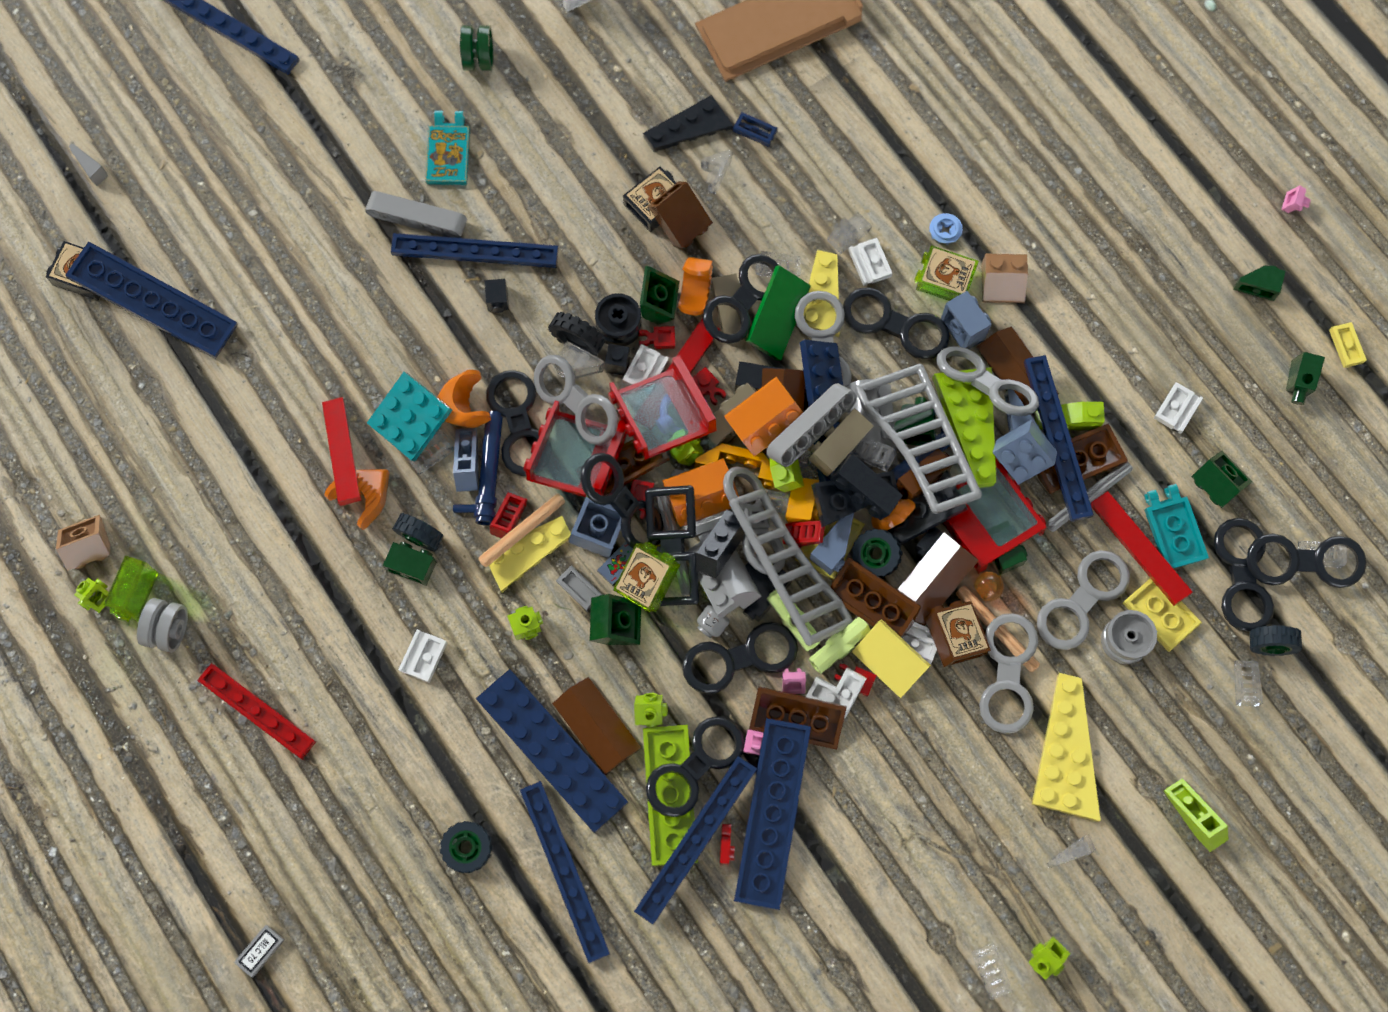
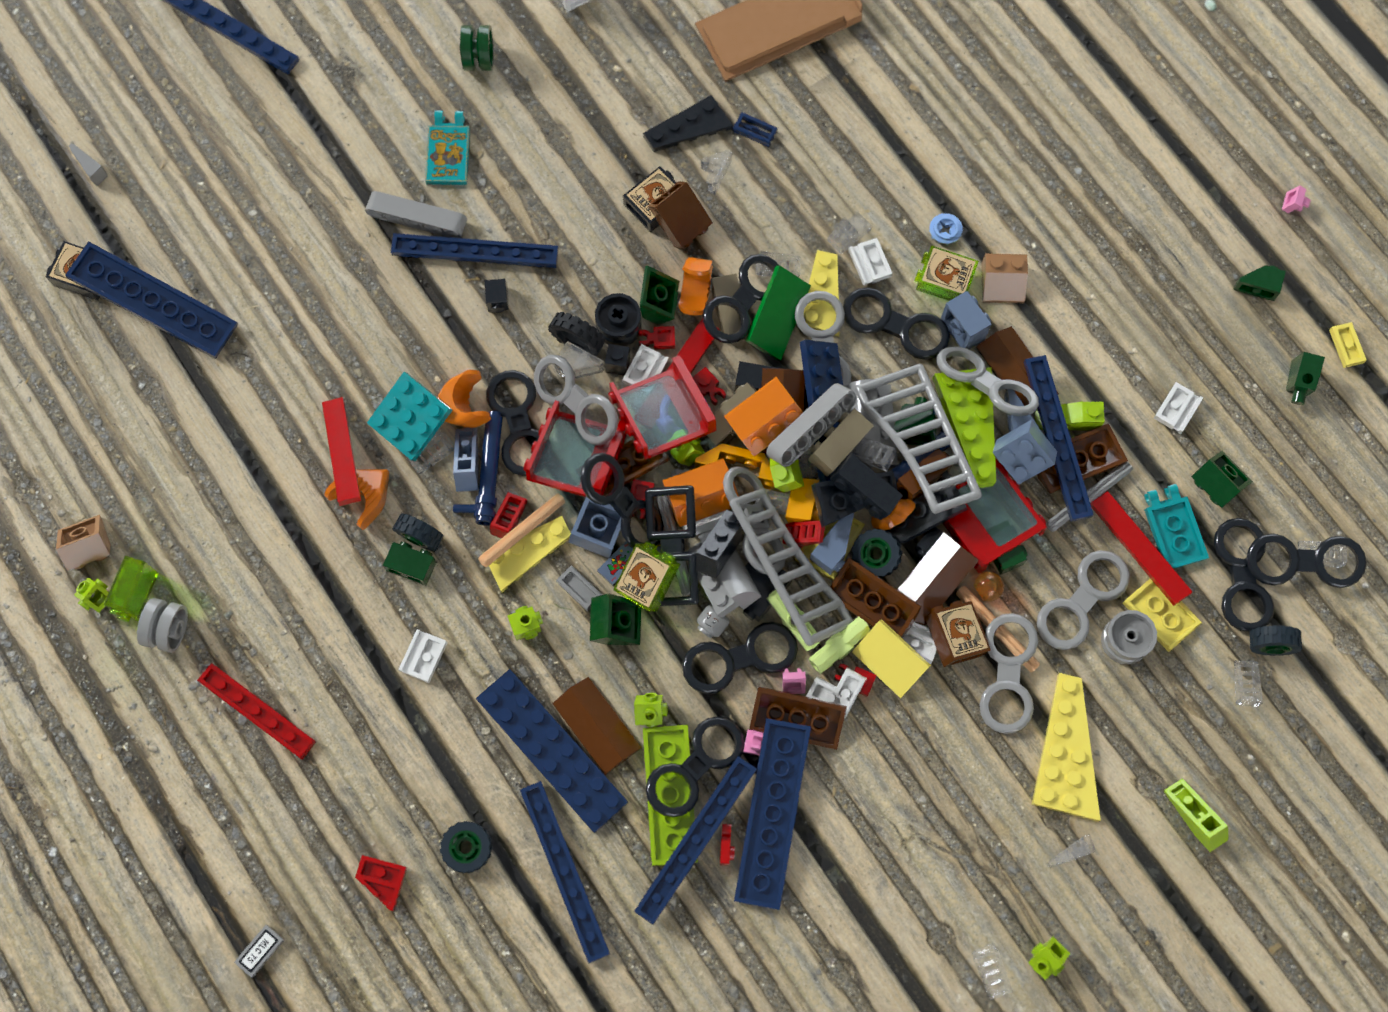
none -> red wing [355,855,408,911]

